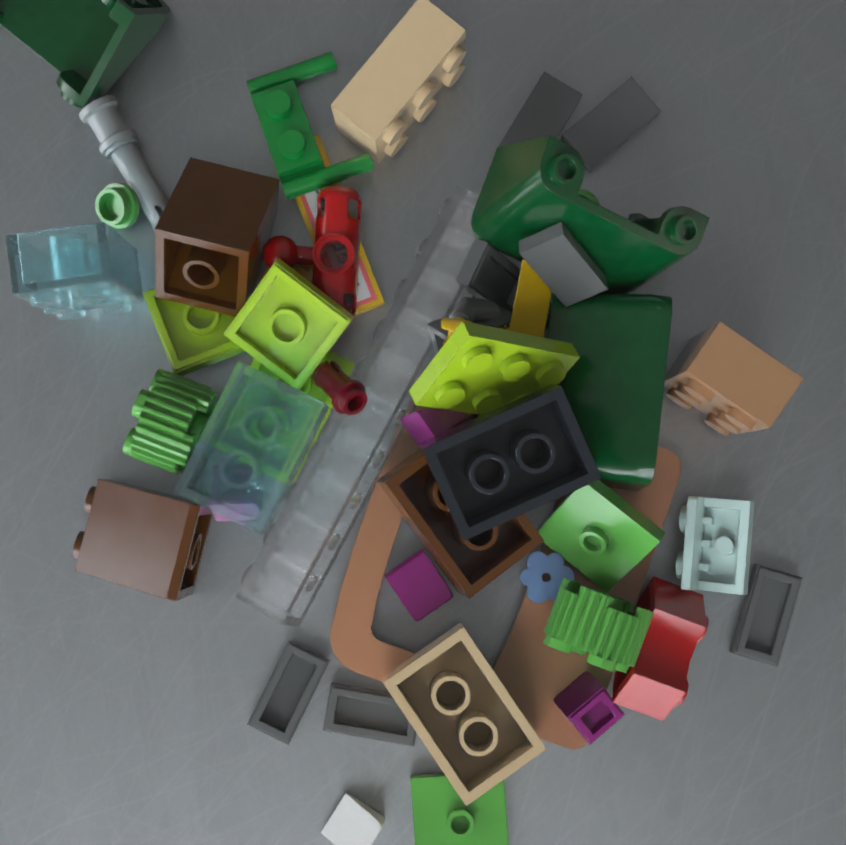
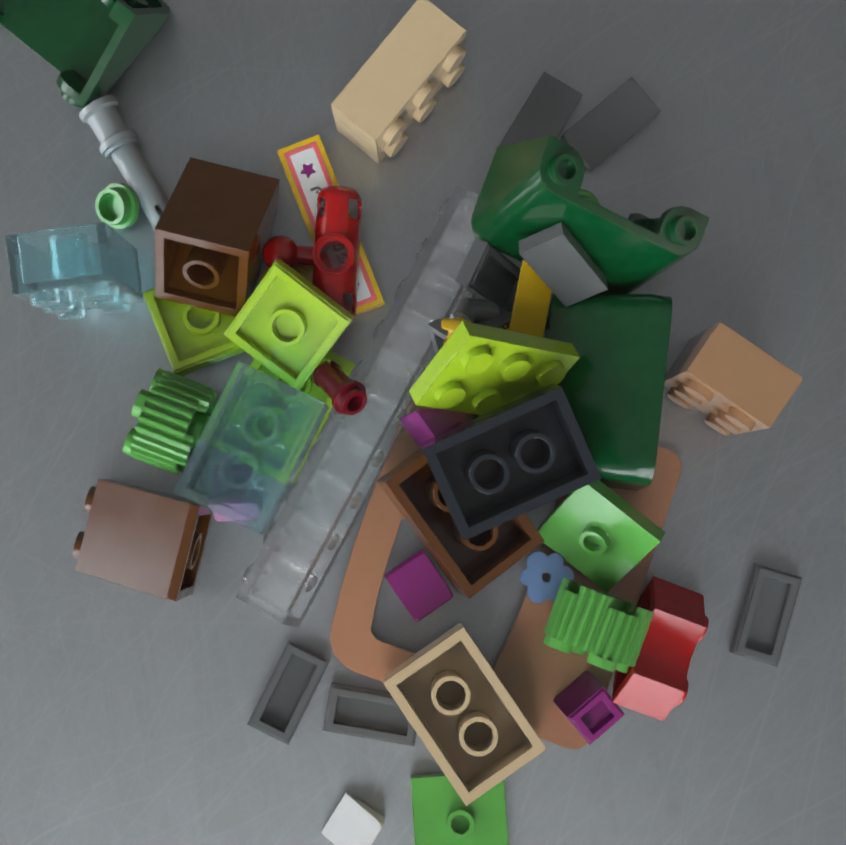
green plate [246,51,374,200] -> none
light aqua bracket [676,496,754,595] -> none

